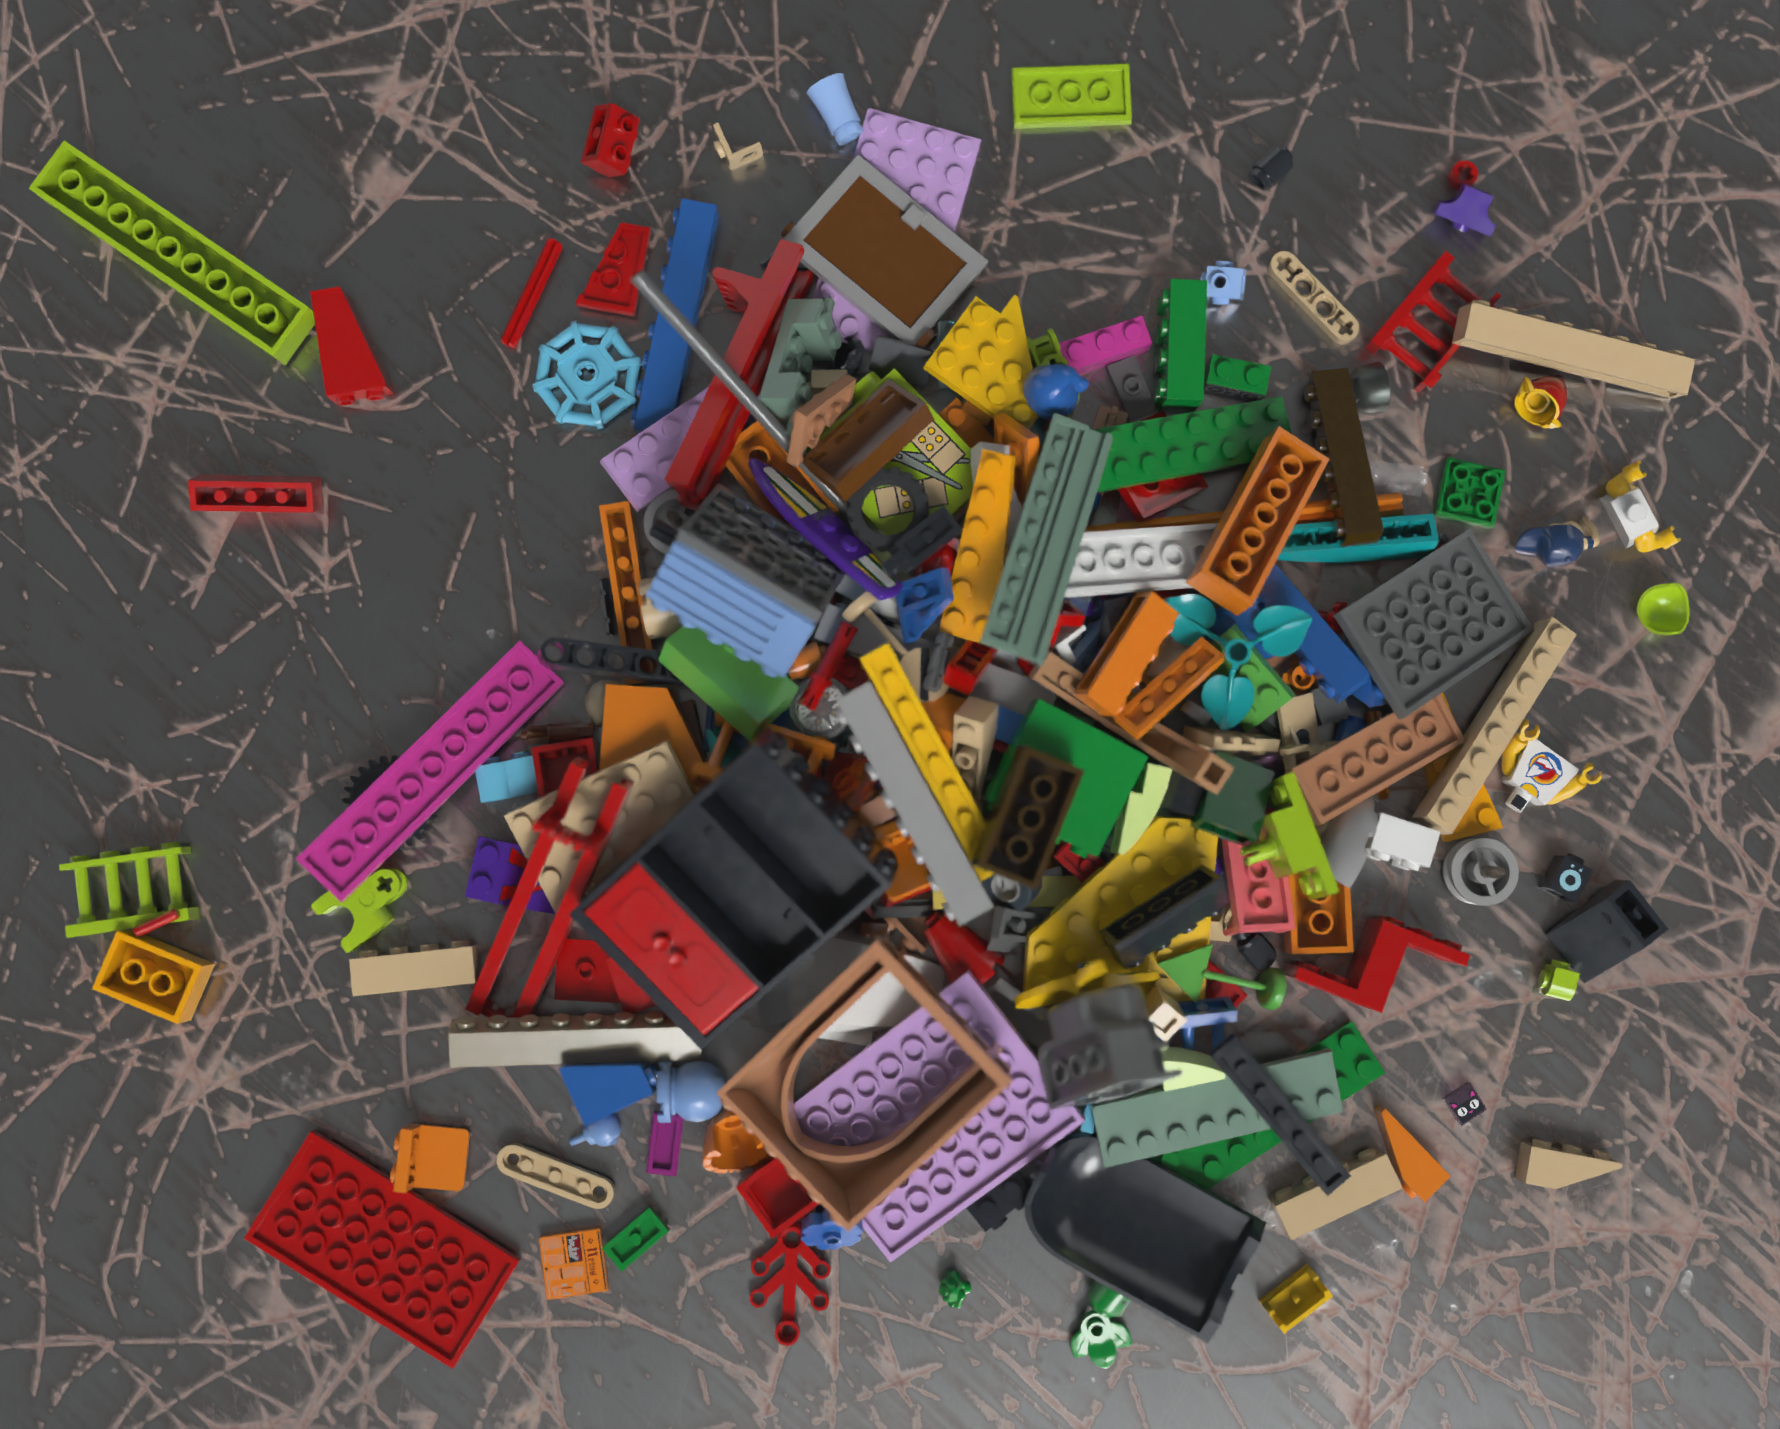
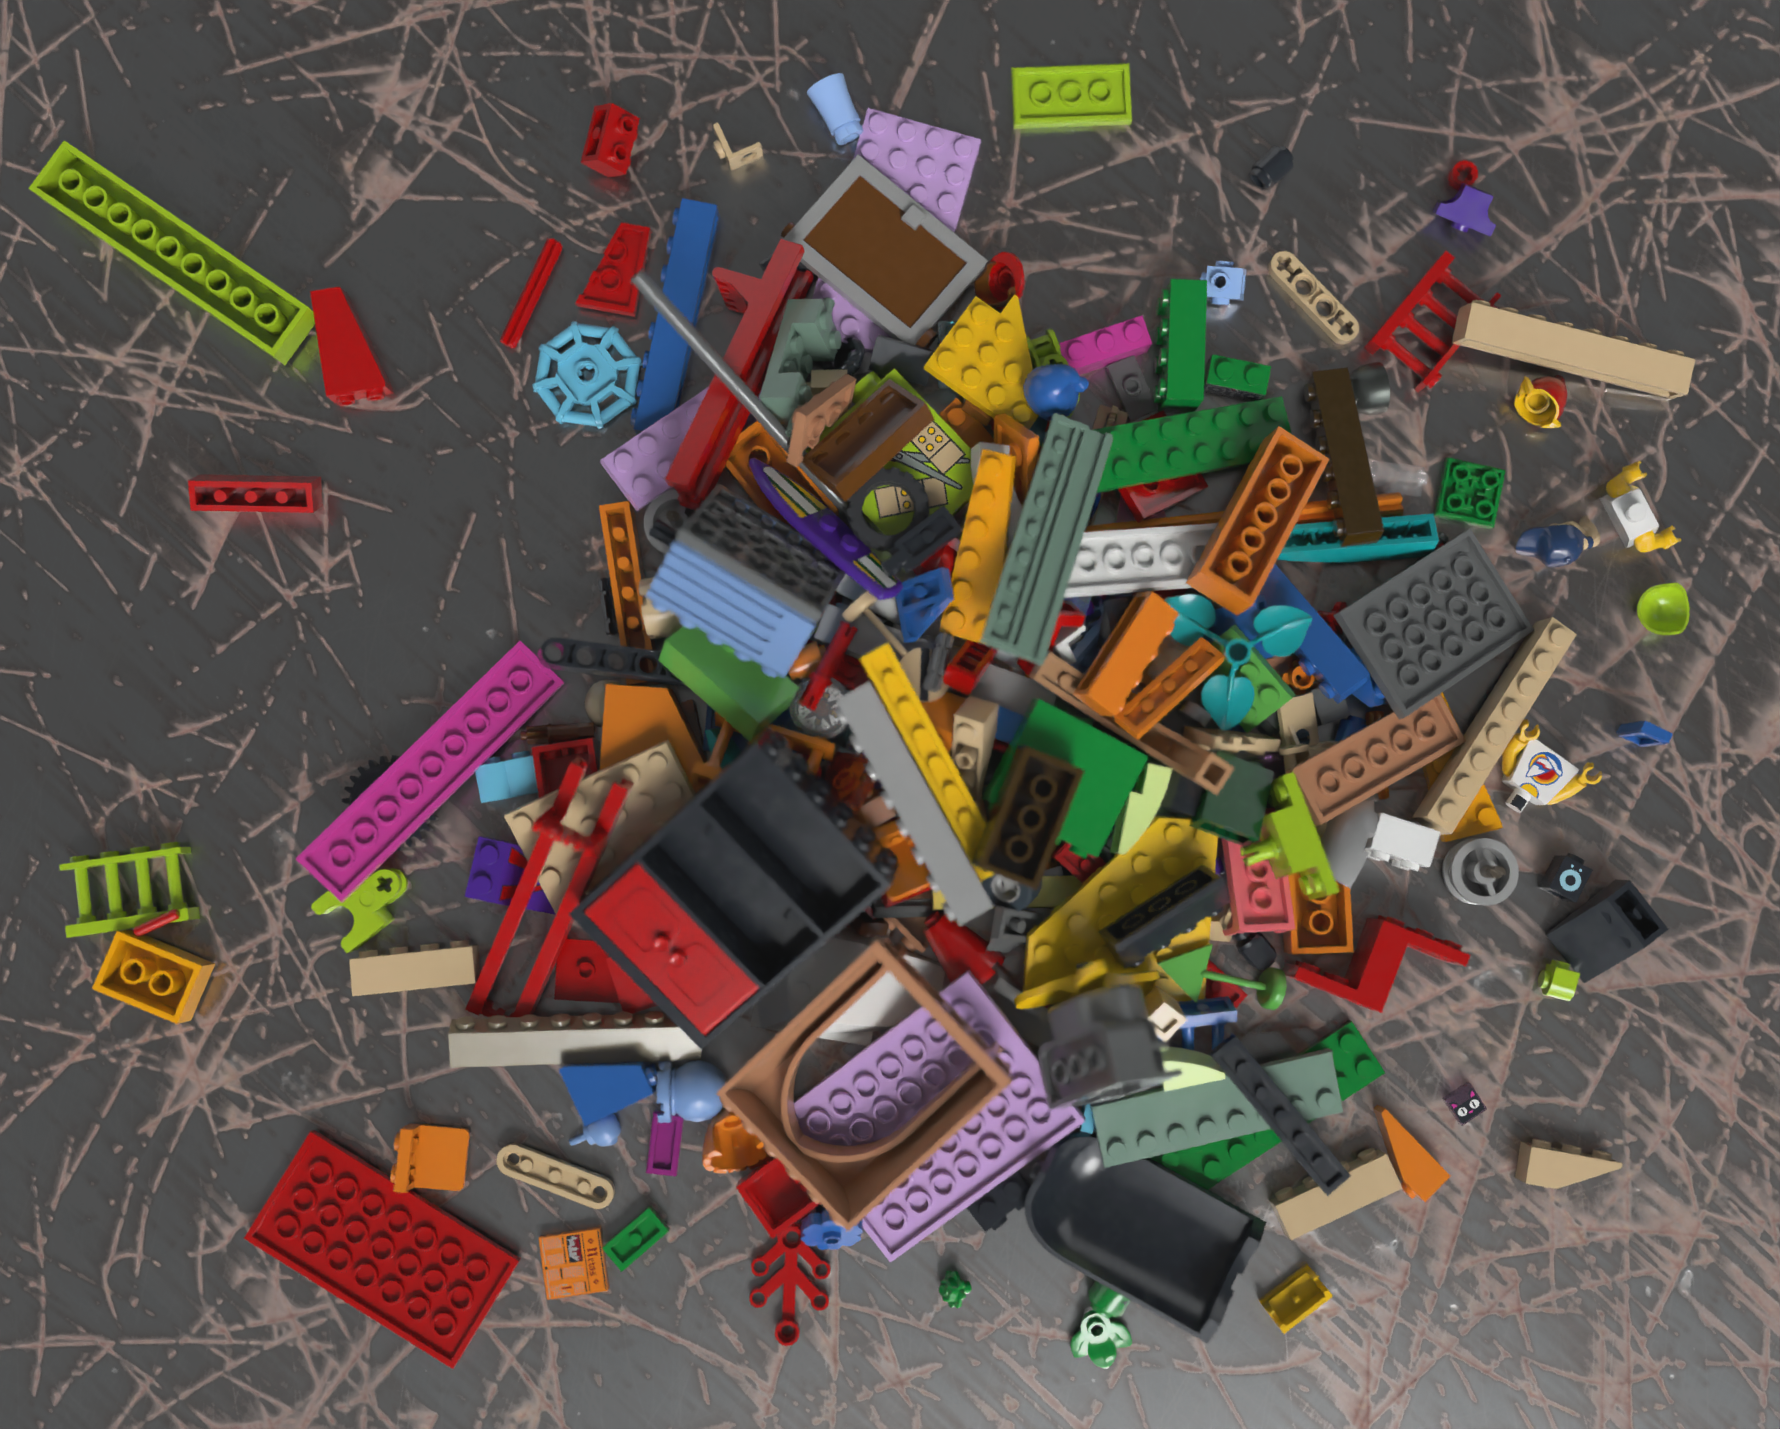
none -> red piece [974,251,1026,309]
none -> blue tile [1616,720,1673,747]

